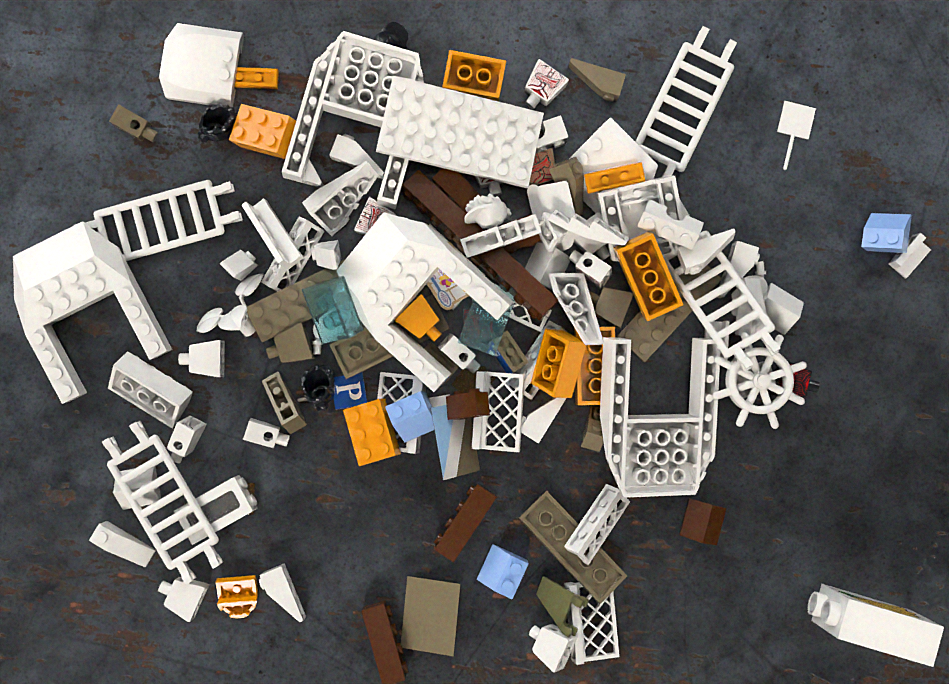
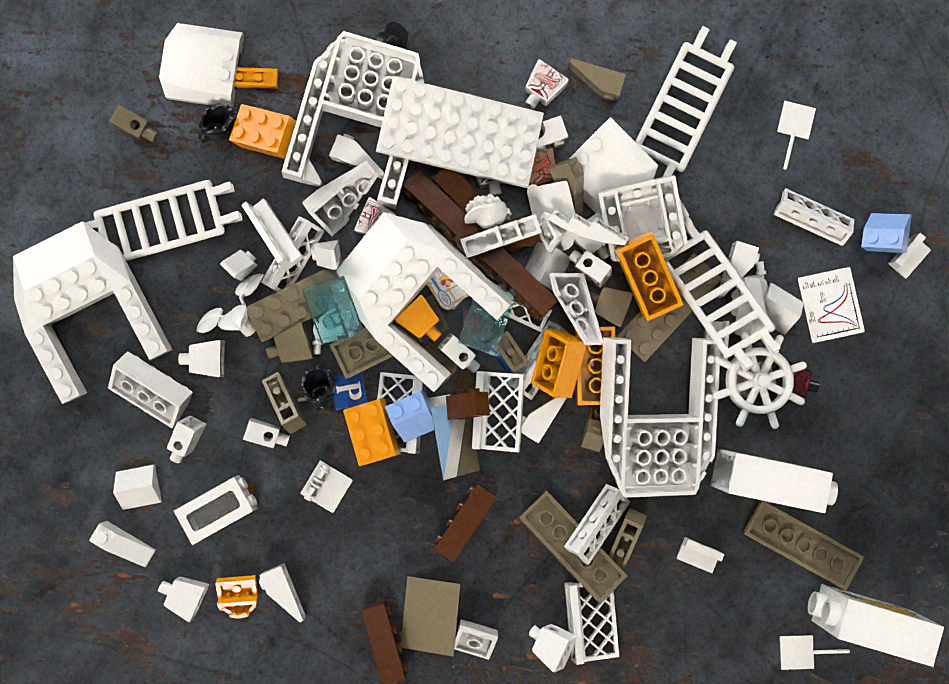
white bar [102,421,223,585] -> none
light orange brick [442,50,506,102] -> none
light blue slope [477,544,529,599] -> none
olive flag [536,576,589,637] -> none
light orange tile [584,162,645,194] -> none
white arch [637,199,704,250] -> none
white slope [677,229,735,274] -> none
reddish brown slope [679,498,727,545] -> none
none -> white hinge [300,460,353,513]
none -> white slope [454,619,498,660]
none -> dark tan slope [609,508,647,571]
none -> white panel [676,537,724,573]
none -> white brick [710,448,838,513]
none -> dark tan plate [743,500,864,591]
none -> white fence [774,188,855,246]
none -> white piece [780,635,850,670]
none -> white sticker [798,267,865,343]

